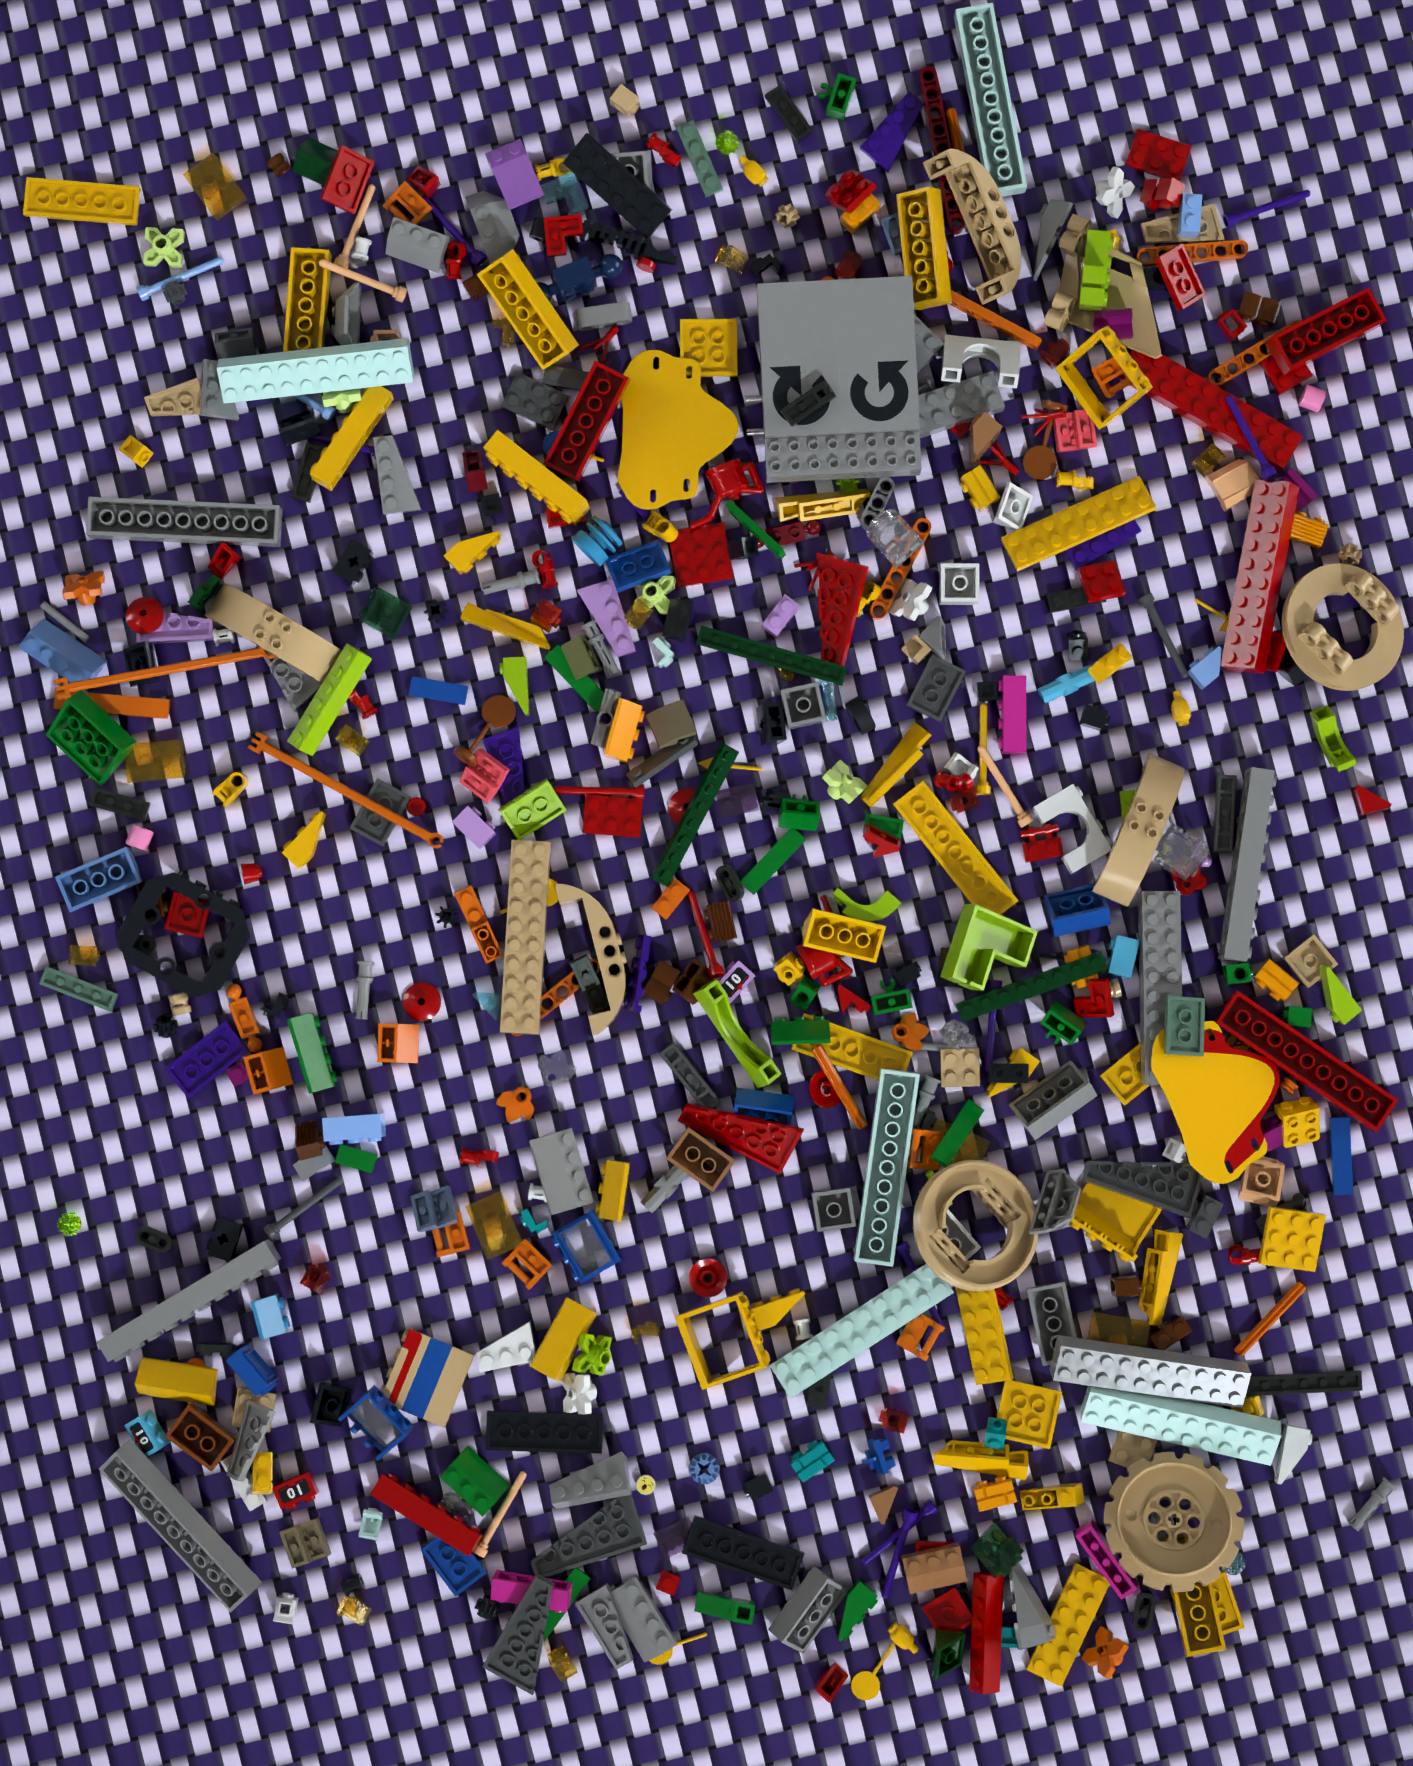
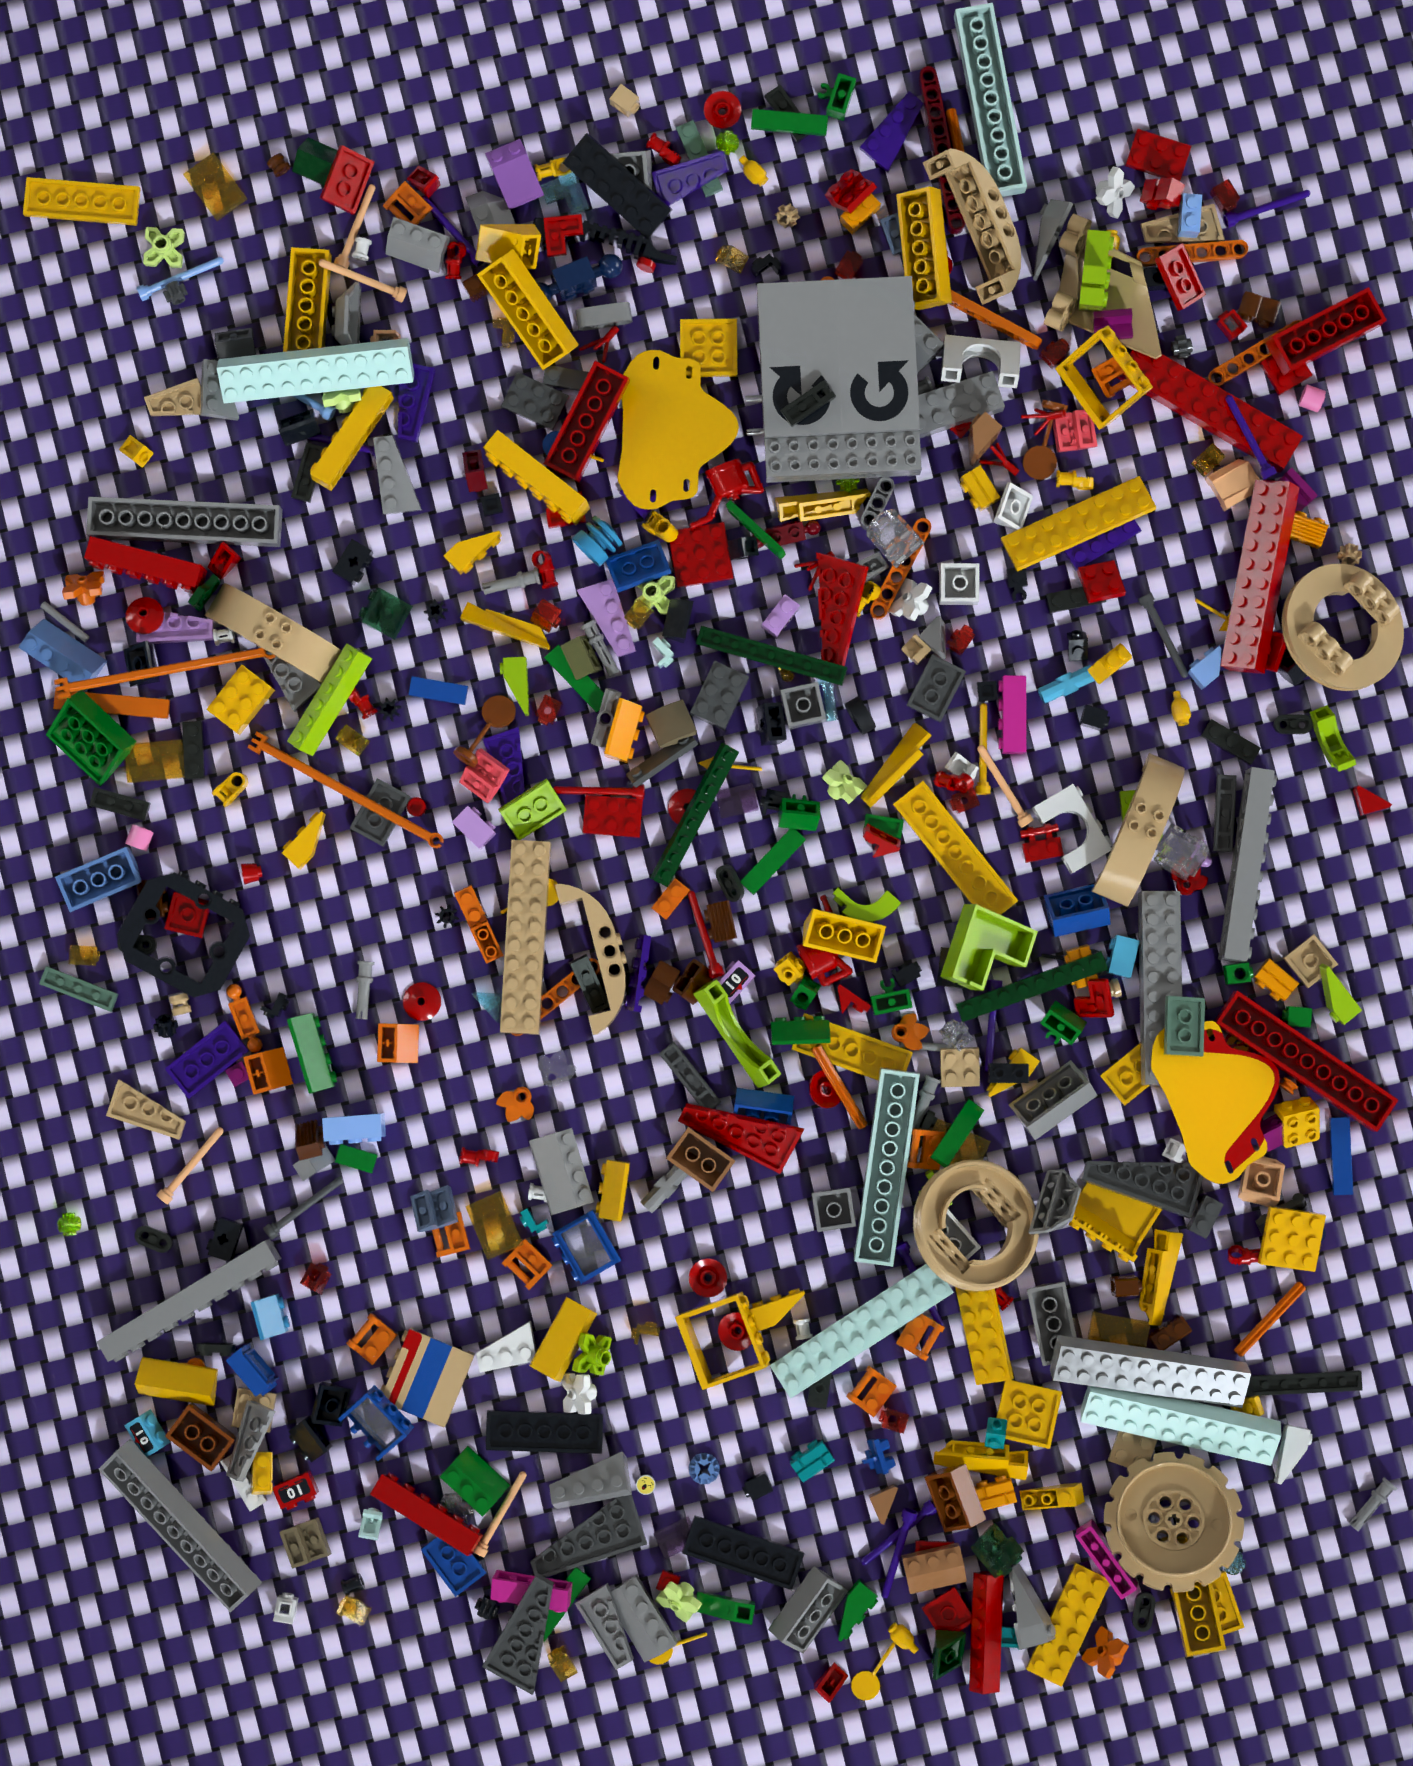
none -> red brick [84,536,207,594]
none -> tan wing [106,1079,186,1140]
none -> light nougat piece [156,1127,224,1204]
none -> pearl dark grey plate [182,721,205,780]
none -> yellow brick [206,665,275,735]
none -> black slope [288,1415,332,1463]
none -> orange plate [346,1313,398,1365]
none -> black gear [378,698,402,722]
none -> dark purple wing [398,364,436,443]
none -> yellow slope [475,224,541,269]
none -> clear red brick [535,694,563,726]
none -> dark purple wing [652,151,729,206]
none -> yellowish green plant [655,1581,702,1623]
none -> dark grey brick [690,661,749,731]
none -> red dish [704,91,741,129]
none -> red dish [718,1312,752,1351]
none -> green tile [751,109,828,136]
none -> orange plate [846,1366,897,1417]
none -> light grey slope [857,552,889,583]
none -> dark orange brick [924,1464,986,1532]
none -> clear red brick [946,624,975,656]
none -> black plate [1006,568,1028,602]
none -> dark grey gear [1171,334,1193,359]
none -> pearl dark grey plate [1201,719,1261,765]
none -> clear red brick [1210,179,1240,212]
none -> pearl dark grey plate [1273,714,1313,734]

